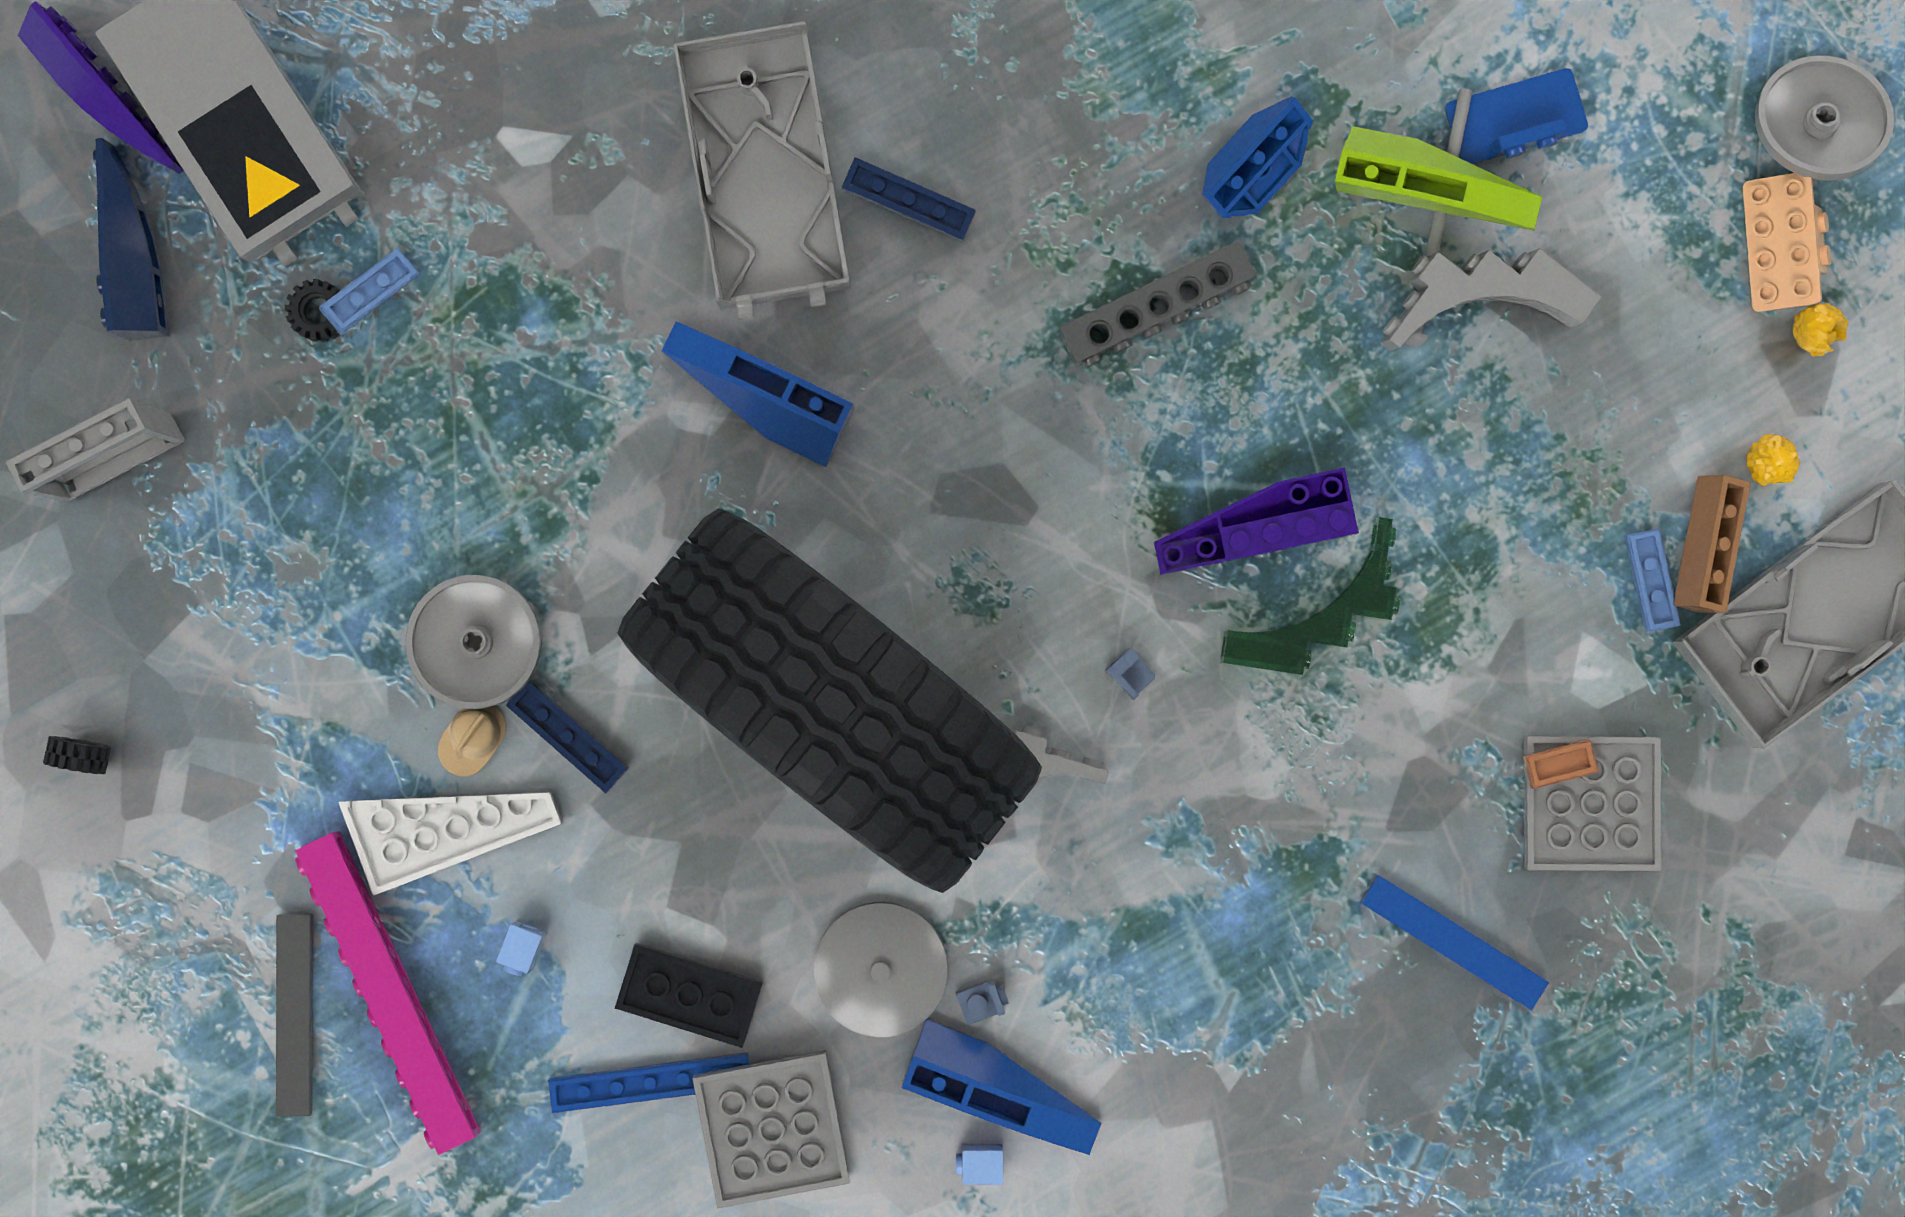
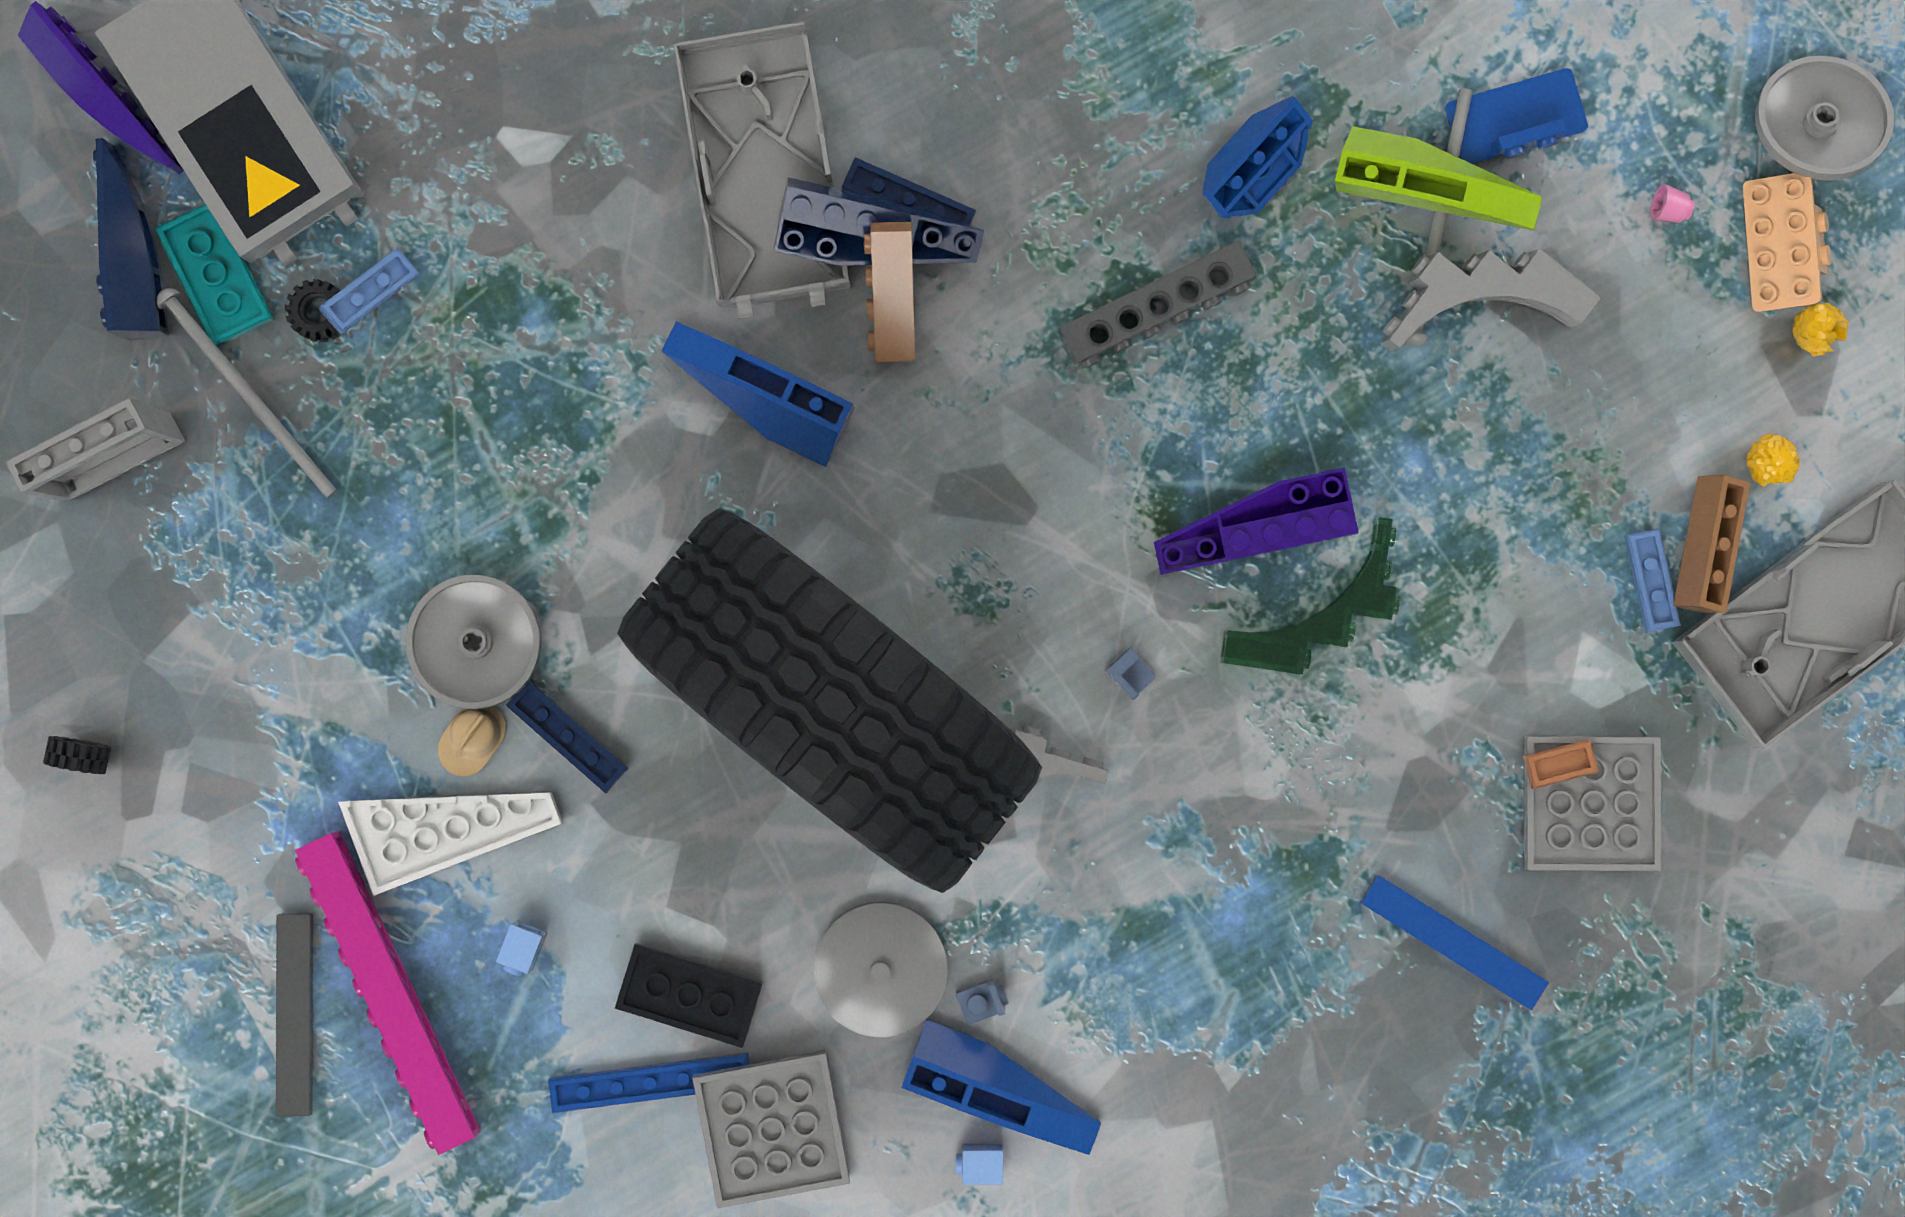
none -> teal tile [155,204,275,347]
none -> light grey bar [156,288,337,498]
none -> dark blue wedge [774,177,984,266]
none -> medium nougat brick [864,222,915,362]
none -> bright pink hat [1650,184,1694,223]

